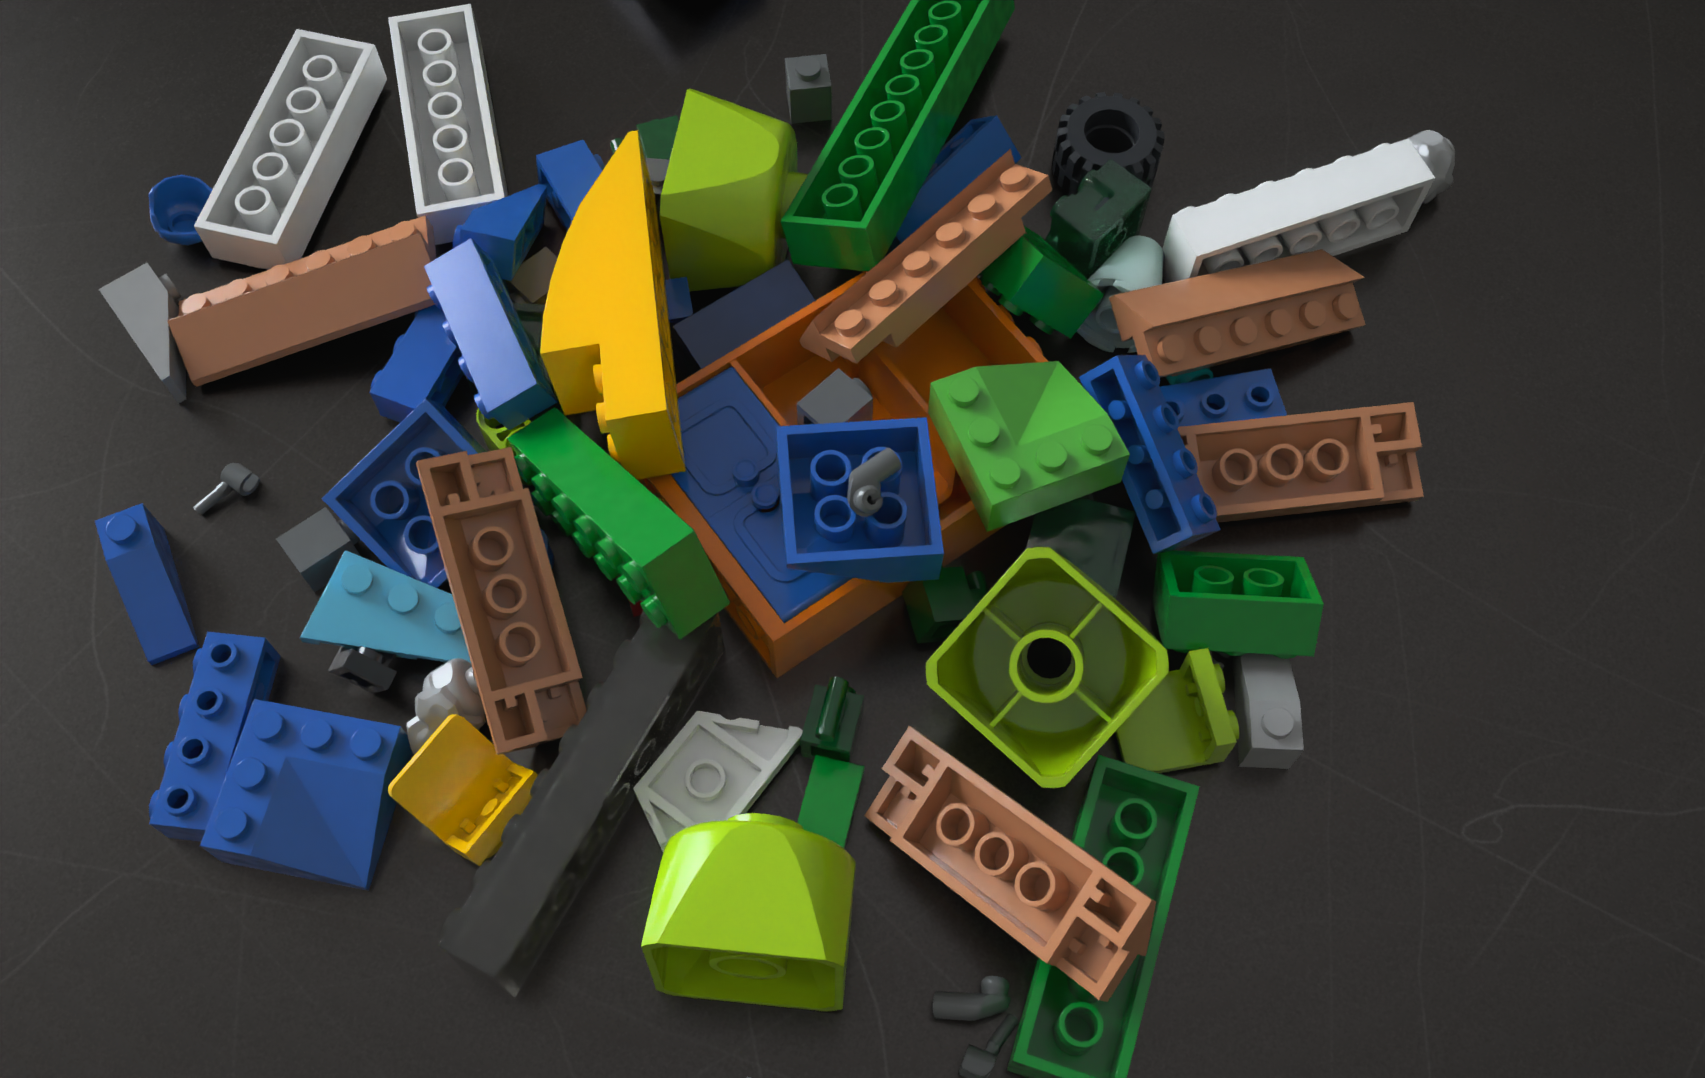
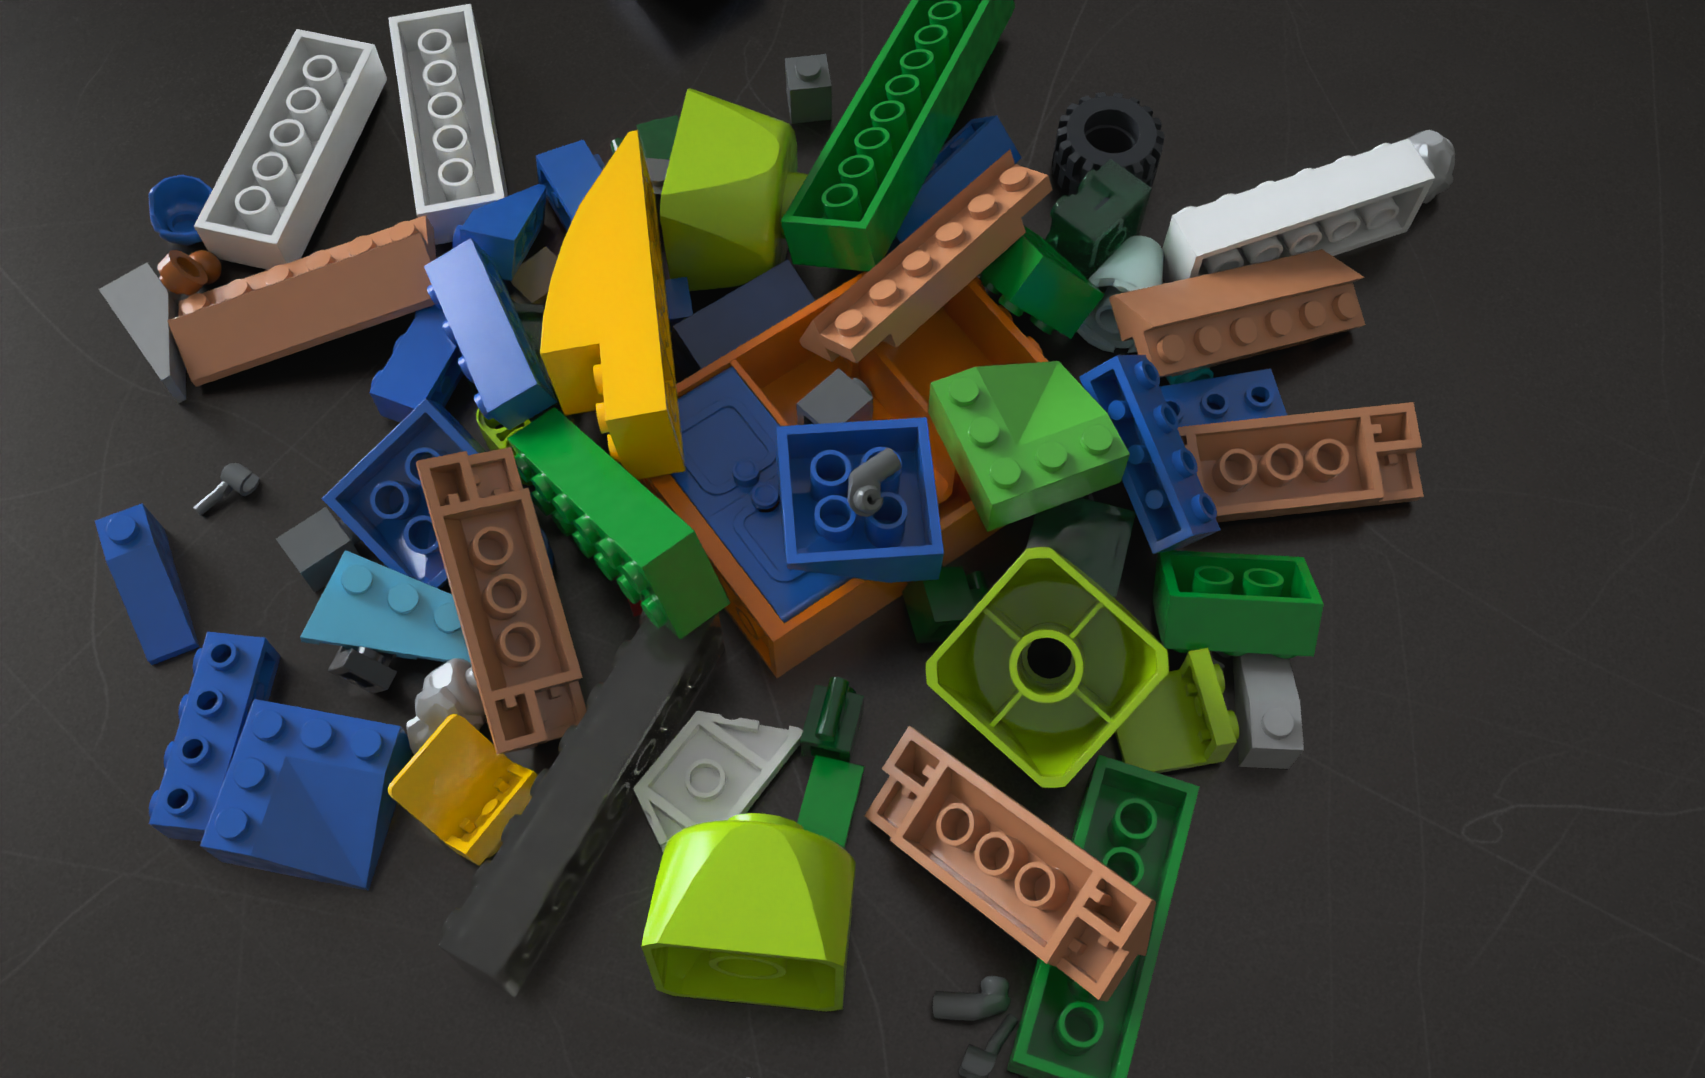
none -> dark orange plate [157,250,222,296]

